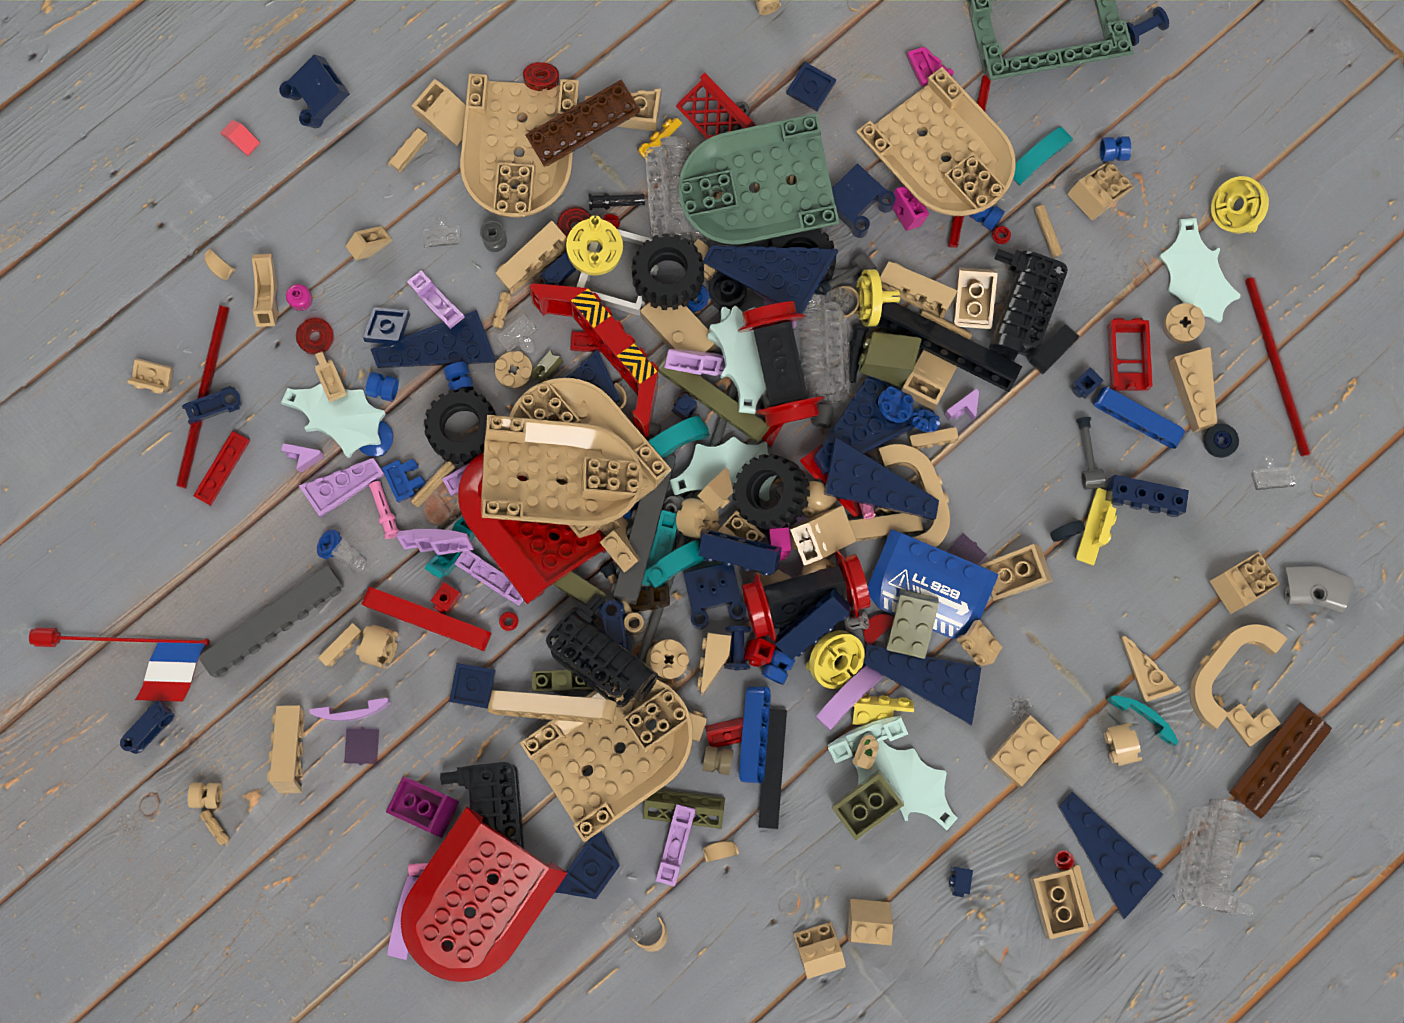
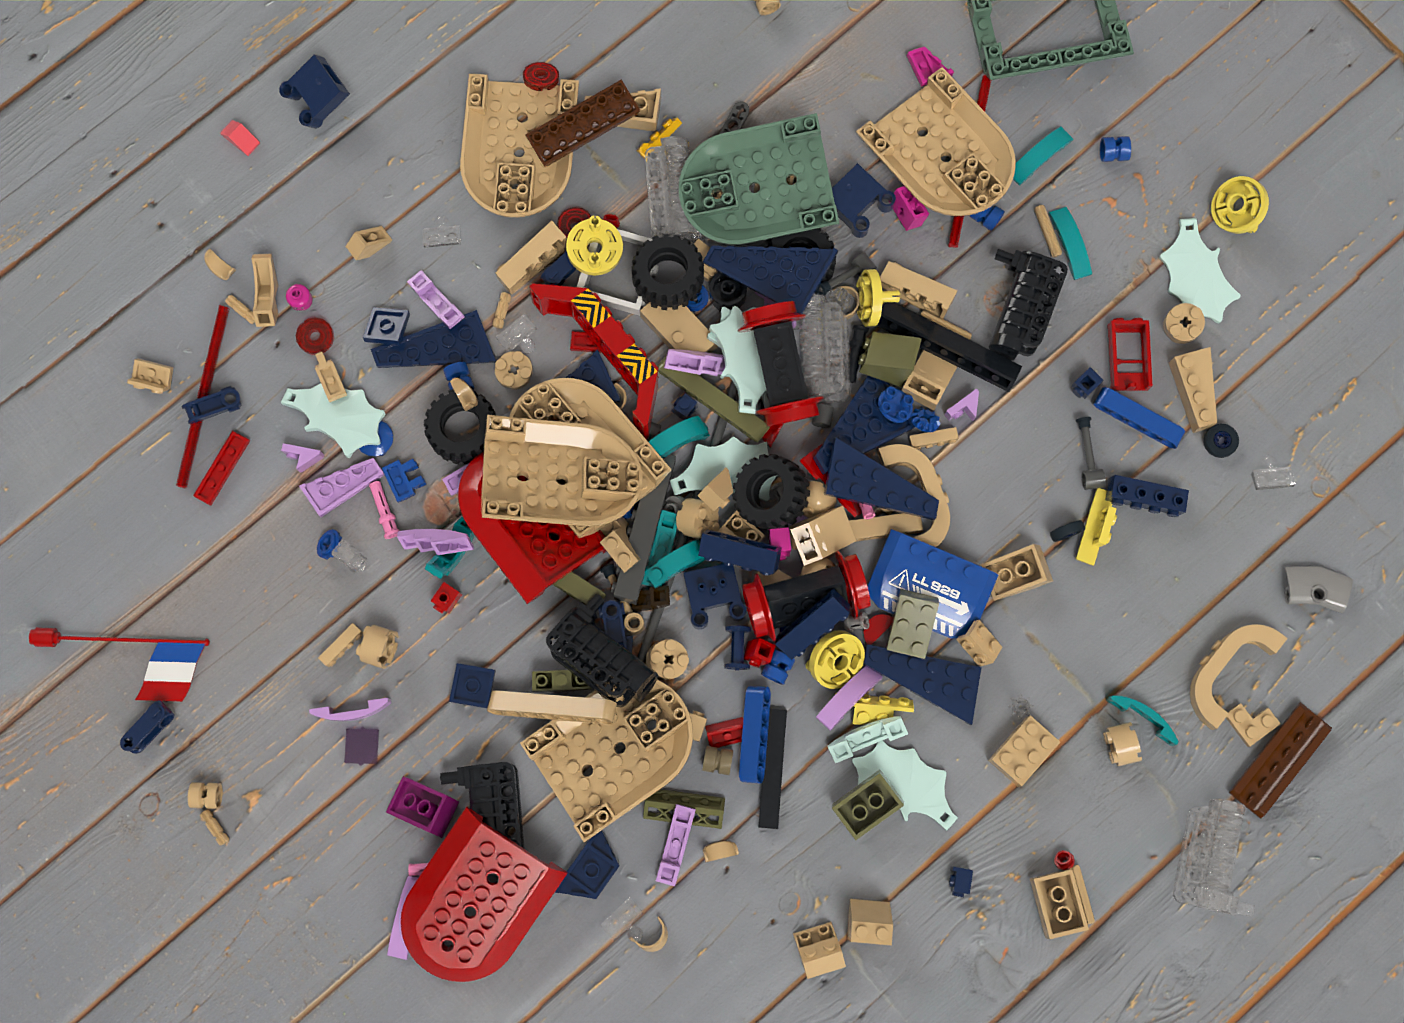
dark grey brick [198,565,344,678] -> none
tan wedge [267,705,304,793] -> none
red beam [361,586,492,651] -> none
blue wheel [365,372,399,402] -> none
tan piece [389,128,429,173] -> none
tan axle [410,461,455,507] -> none
tan slope [411,79,466,146] -> none
lavender slope [455,551,523,606] -> none
dark grey wheel [480,220,507,252] -> none
red plate [499,612,519,631] -> none
olive piece [532,350,564,383] -> none
black pin [589,193,645,211] -> none
red fence [676,73,756,139] -> none
tan slope [697,633,731,696] -> none
dark blue plate [786,62,837,112] -> none
tan rock [852,735,879,770] -> none
clear purple piece [946,533,987,565] -> none
tan slope [954,267,998,329] -> none
red plate [992,226,1011,245] -> none
black beam [1029,324,1080,375] -> none
dark blue wing [1058,792,1163,919] -> none
tan slope [1067,162,1134,221] -> none
tan wing [1121,636,1181,703] -> none
dark blue hose [1126,6,1169,46] -> none
tan slope [1209,552,1280,614] -> none
red axle [1245,277,1312,457] -> none
none -> tan axle [225,295,255,324]
none -> tan helmet [450,378,478,411]
none -> teal slope [1048,207,1092,280]

